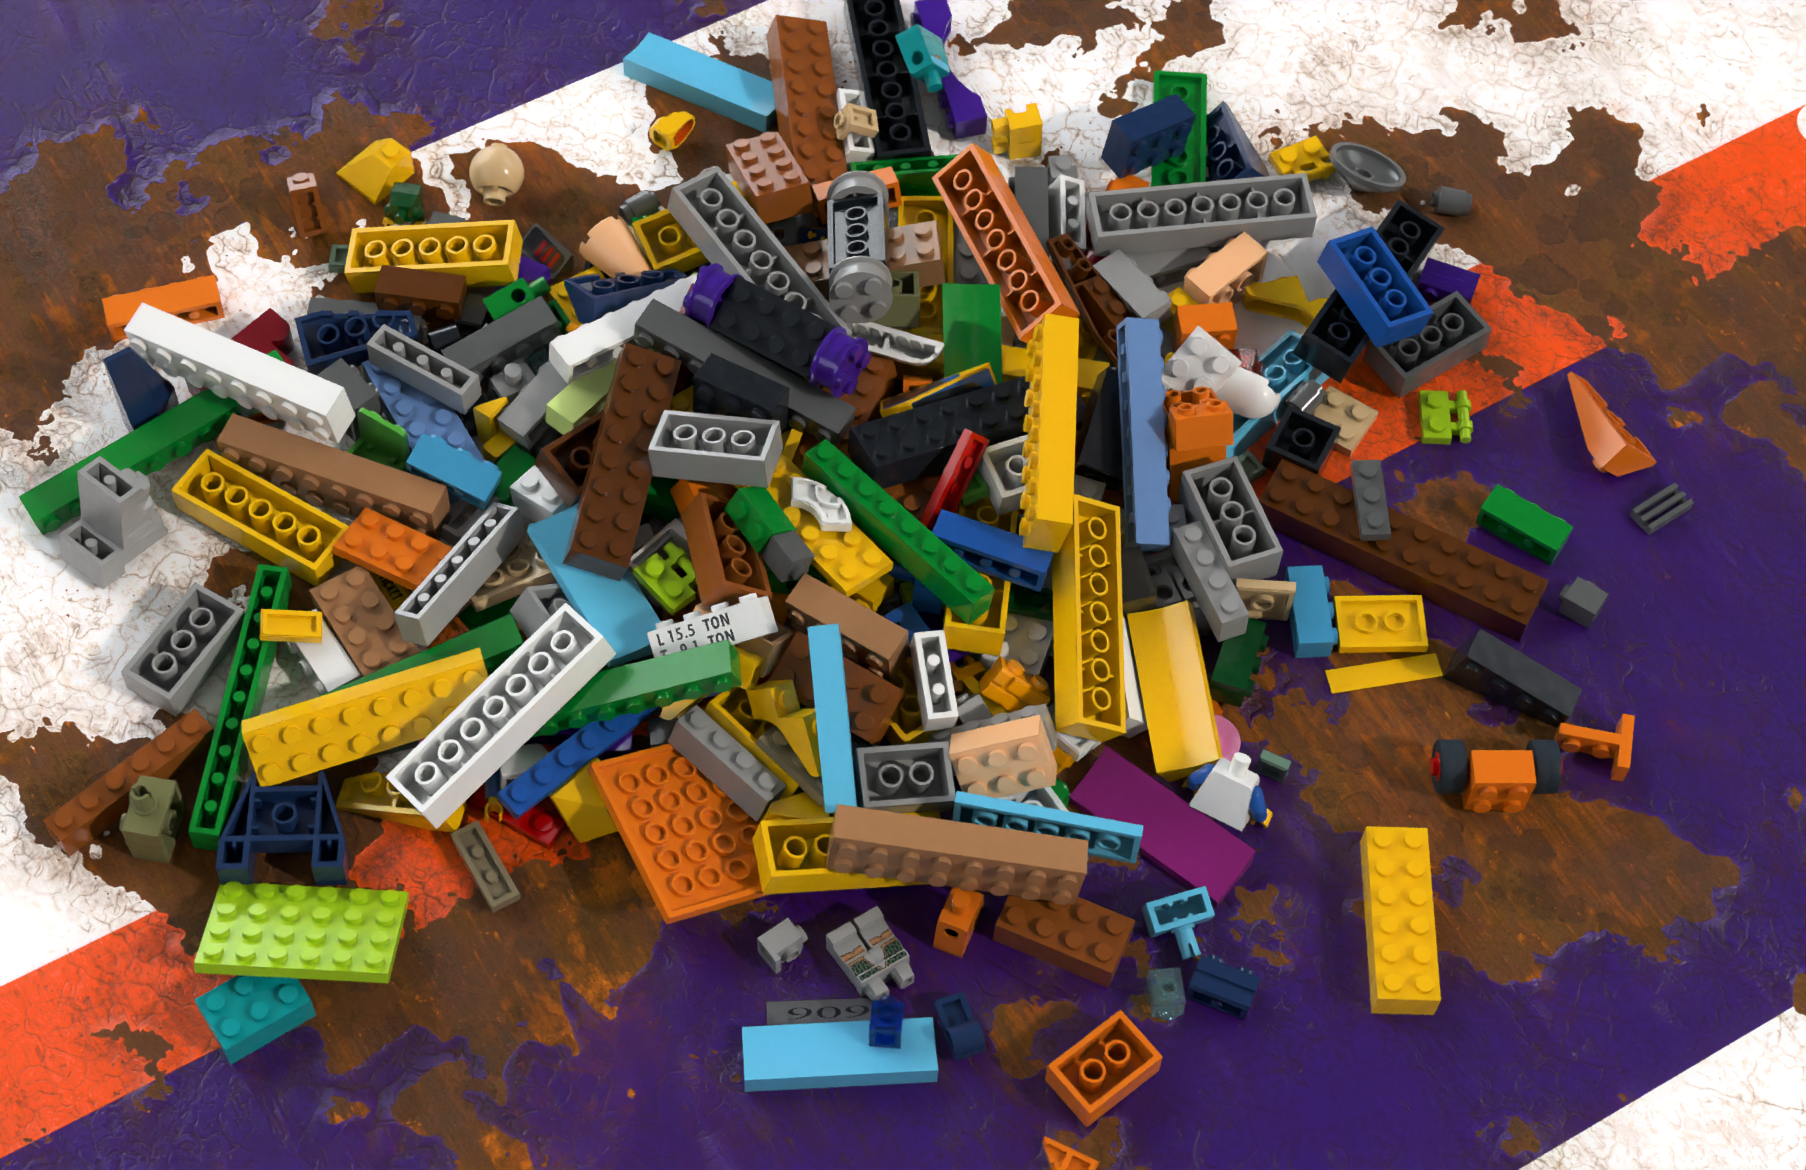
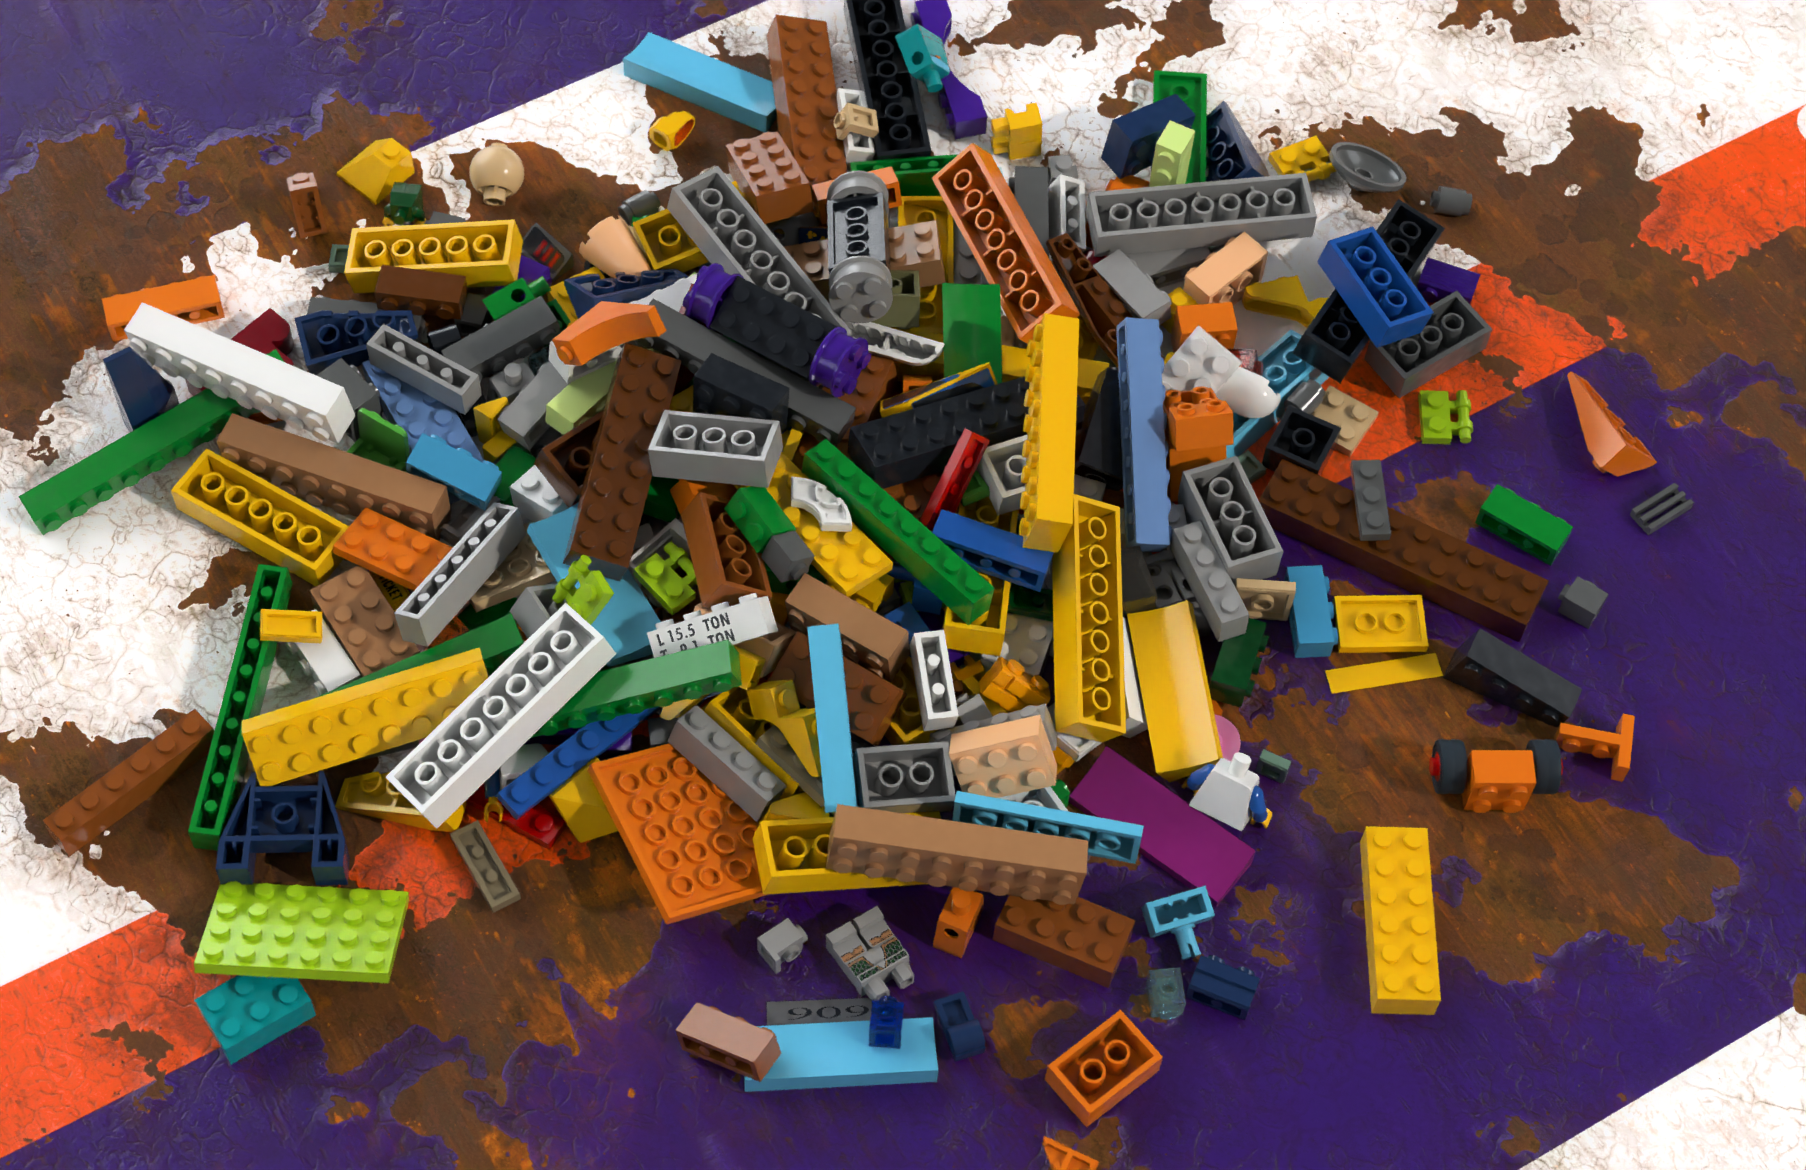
light grey brick [59,456,168,589] -> none
olive brick [119,775,187,864] -> none
light grey brick [121,582,245,717] -> none
none -> orange arch [552,301,667,366]
none -> lime plate [552,555,614,625]
none -> brick [675,1002,781,1082]
none -> yellowish green brick [1149,120,1195,187]

